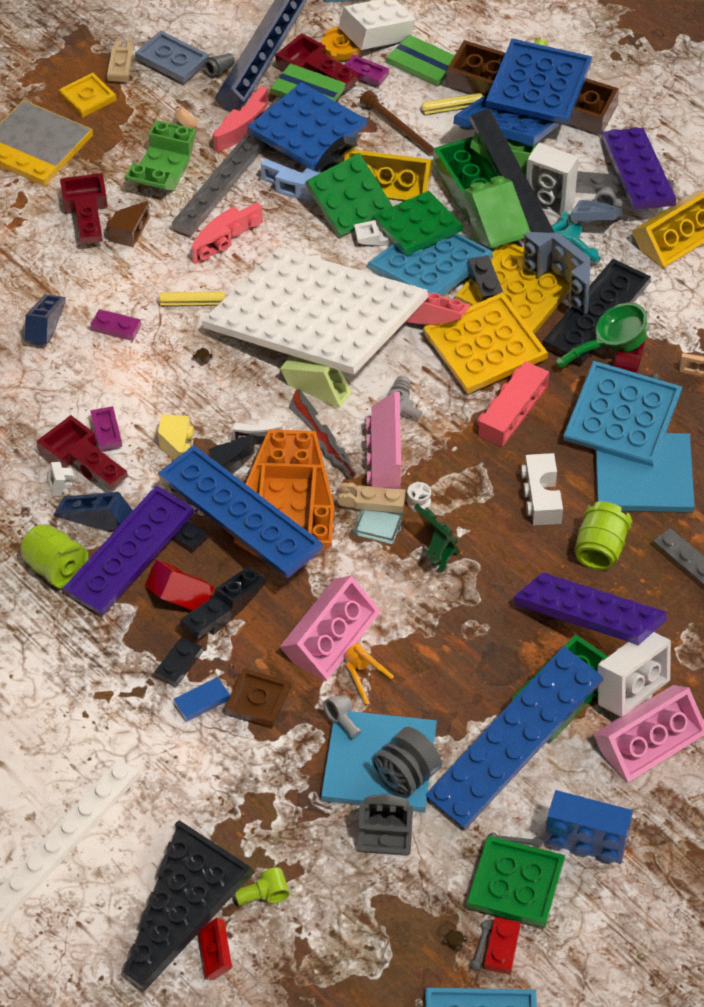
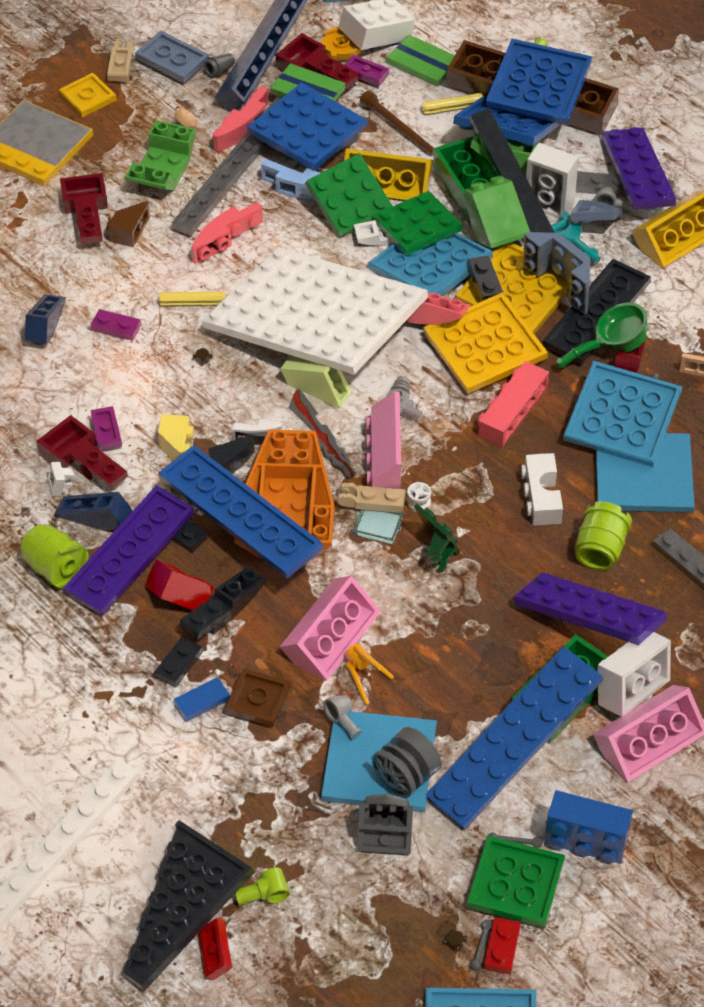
black slope [315,136,358,172] -> none

